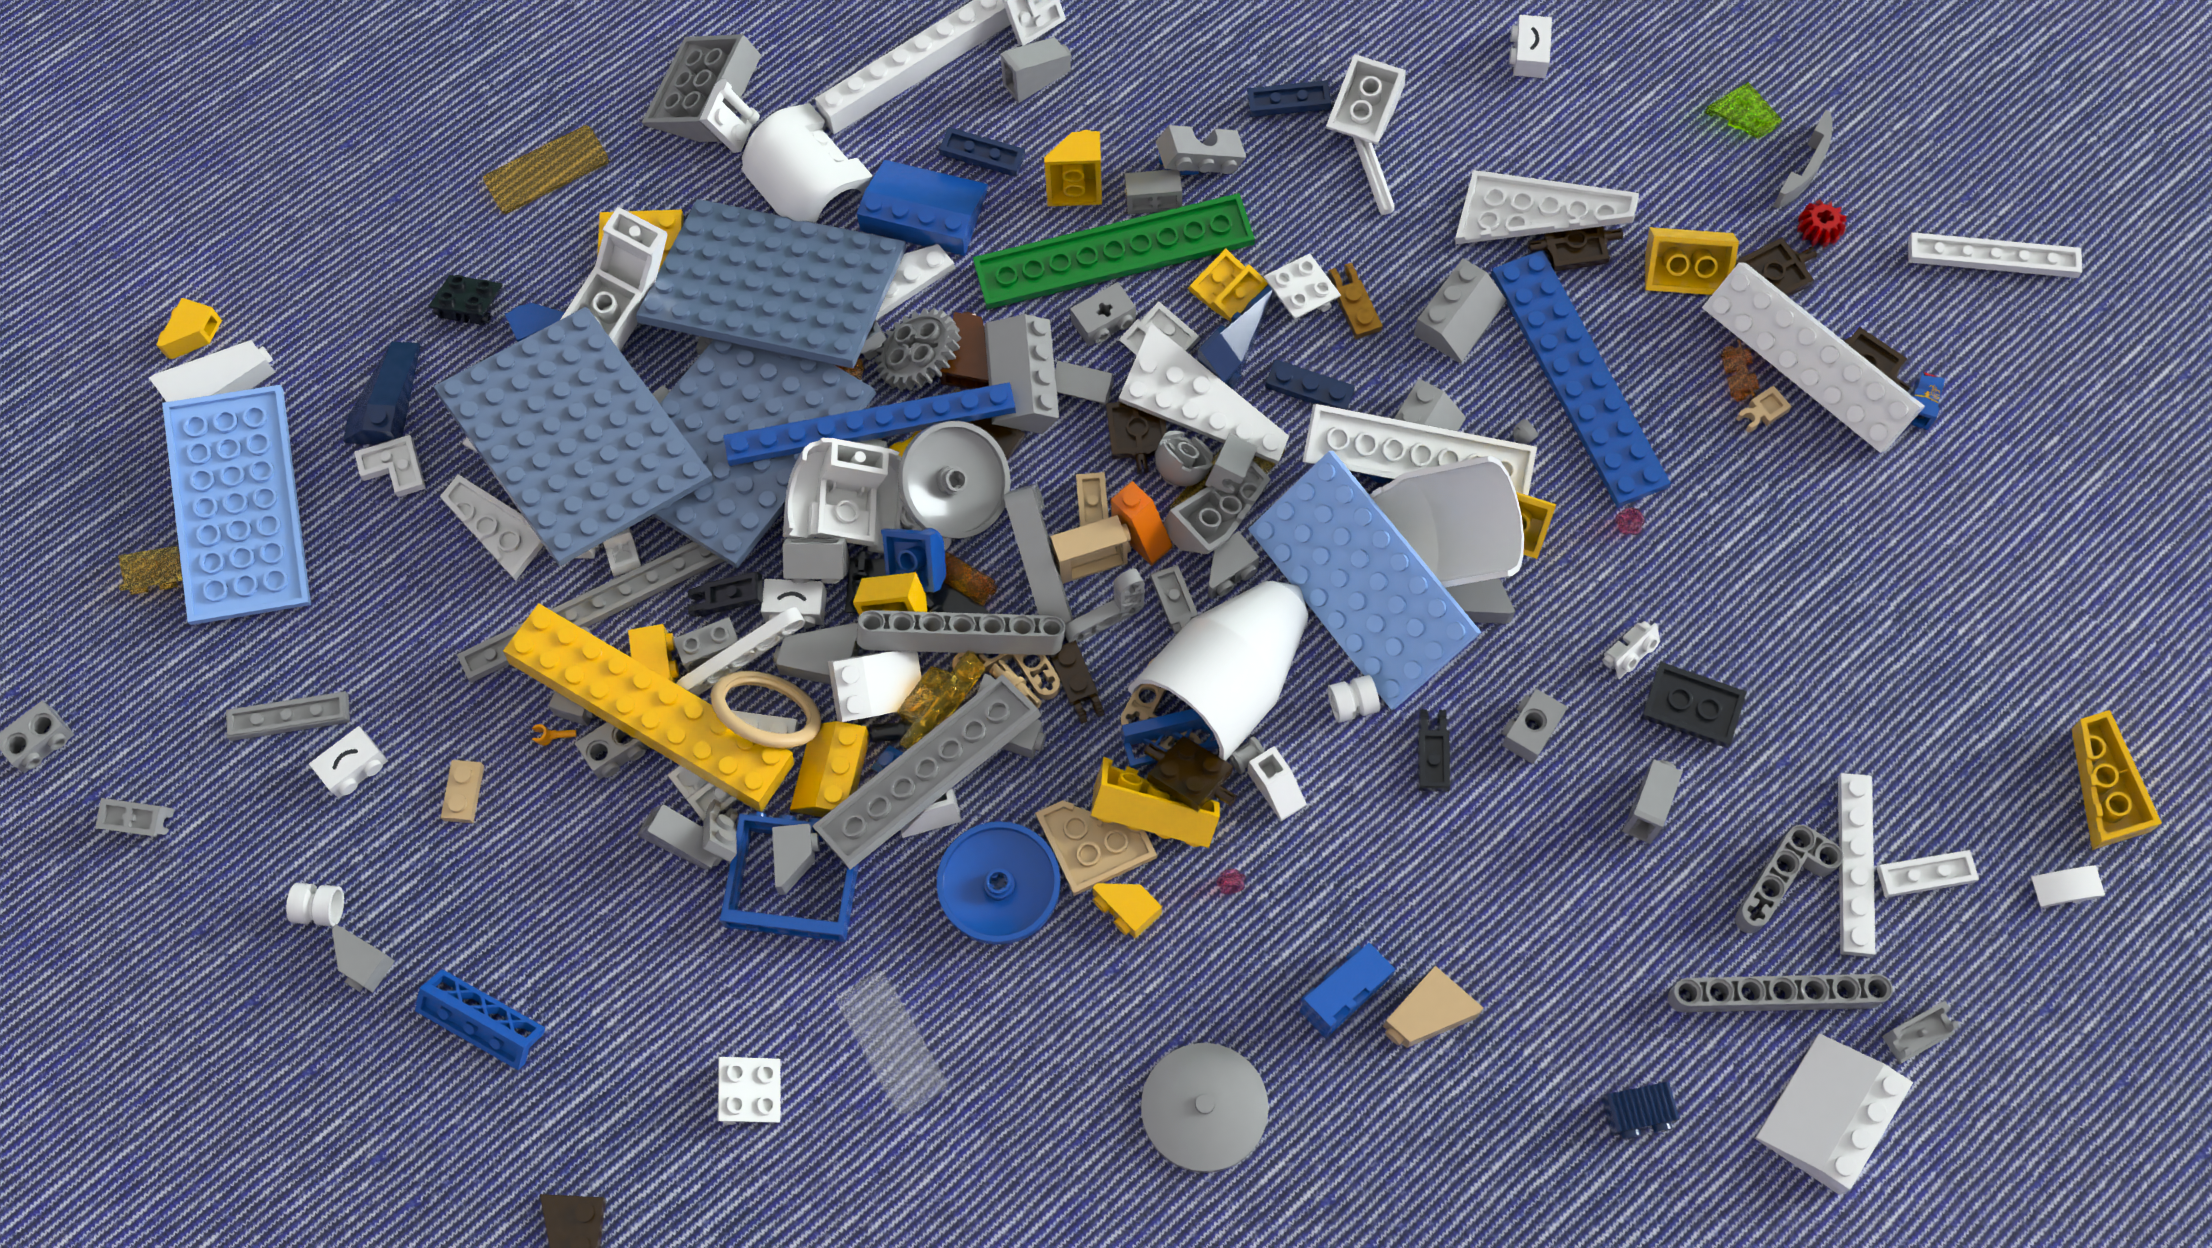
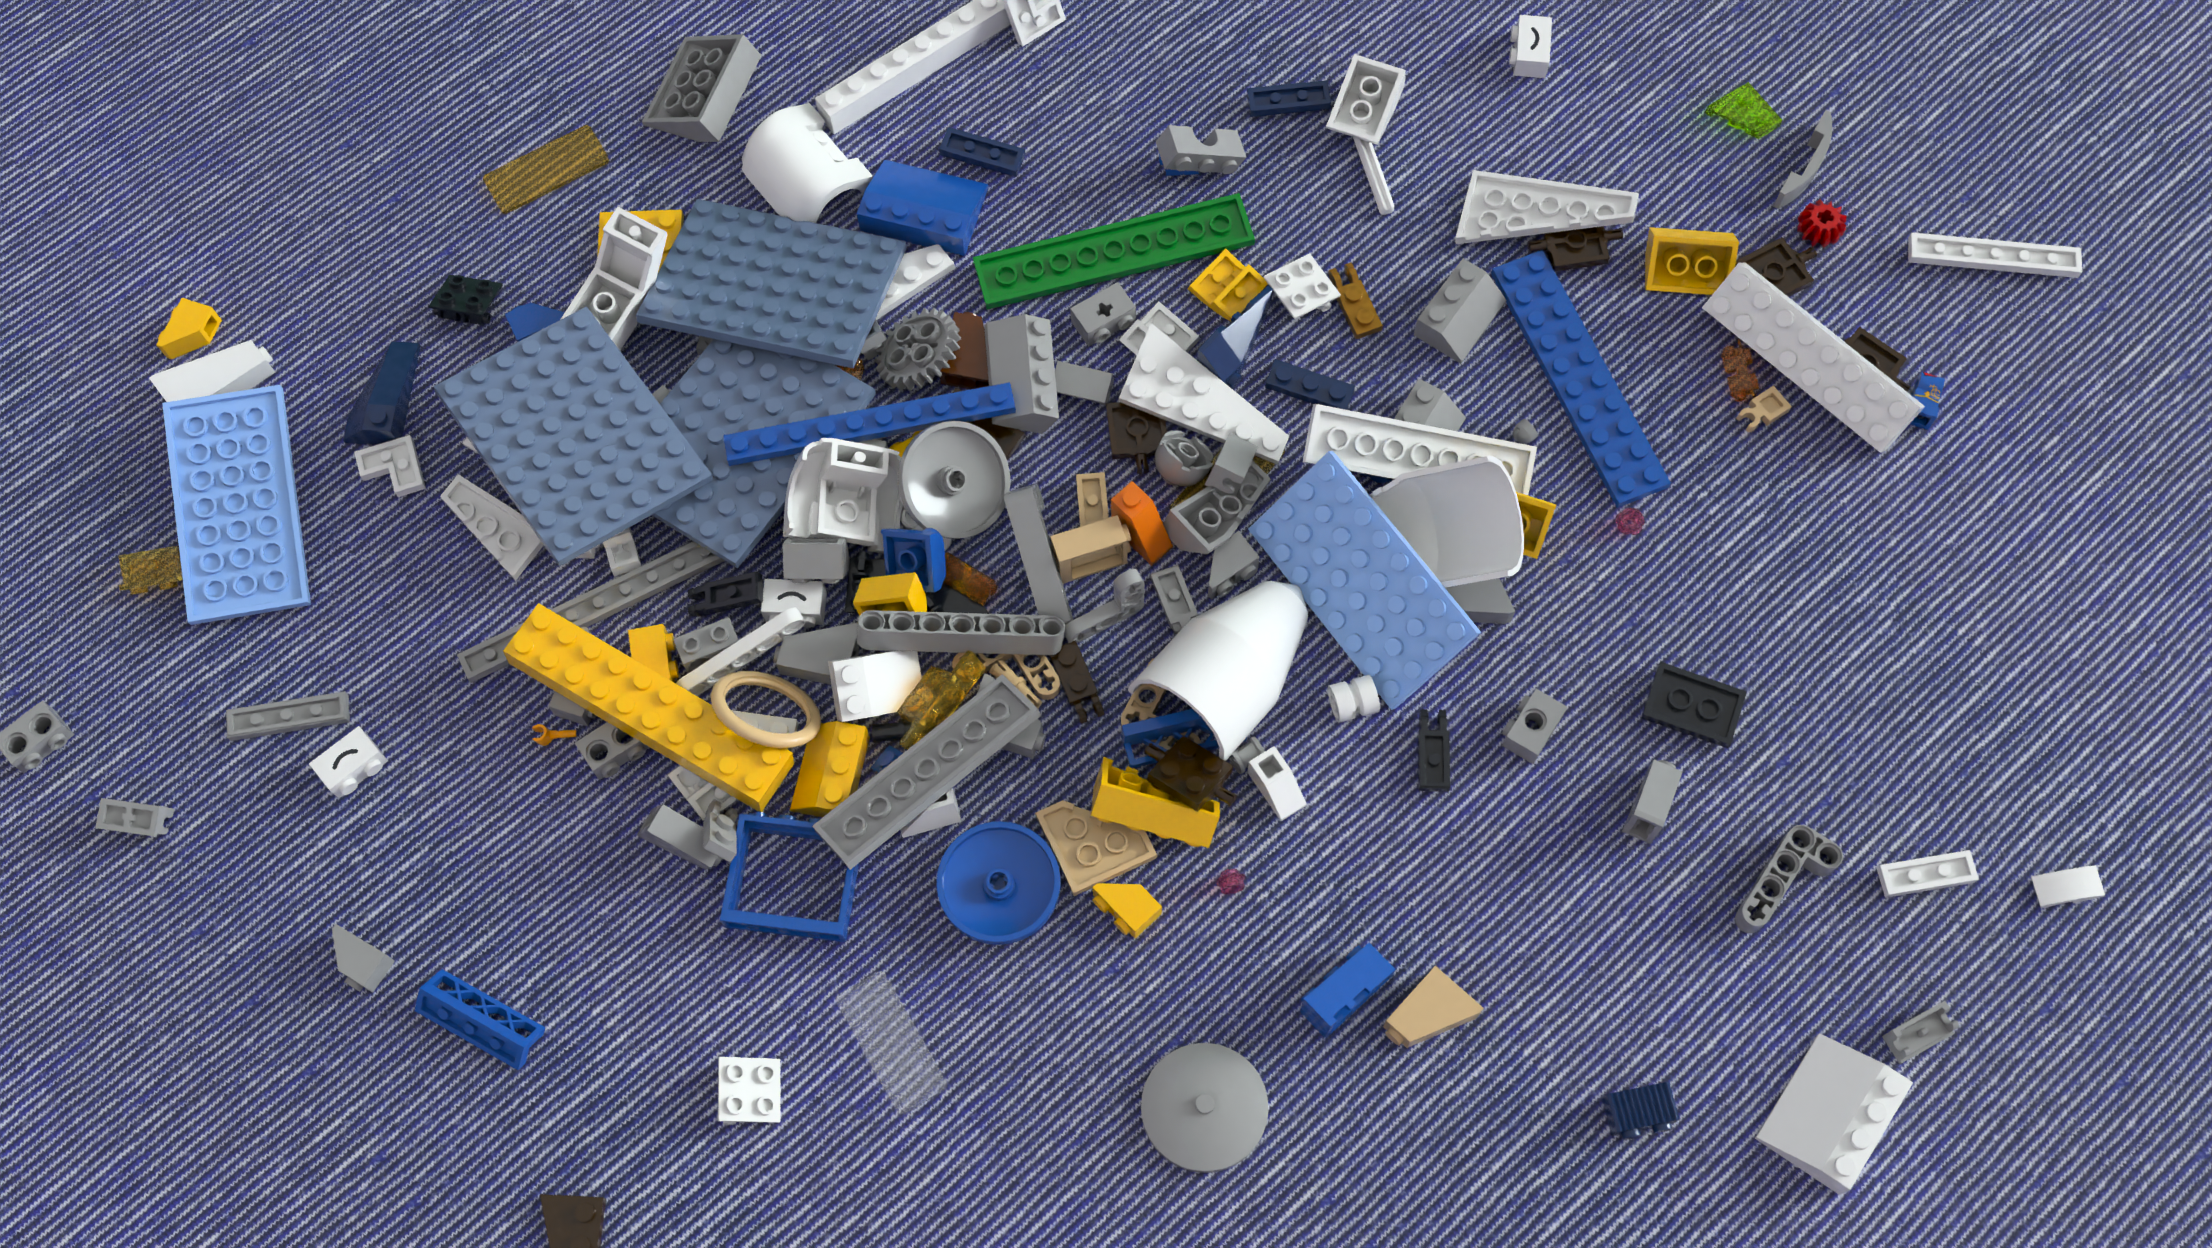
white wheel [286,883,344,927] -> none
tan plate [440,760,484,823] -> none
white plate [700,79,760,153] -> none
light grey slope [772,824,820,895] -> none
light grey slope [1000,37,1072,103] -> none
yellow slope [1044,130,1102,206] -> none
light grey hinge [1125,170,1182,214] -> none
white hinge [1602,621,1660,679] -> none
light grey beam [1668,974,1893,1012] -> none
white plate [1838,773,1875,957] -> none
yellow wedge [2071,710,2162,850] -> none

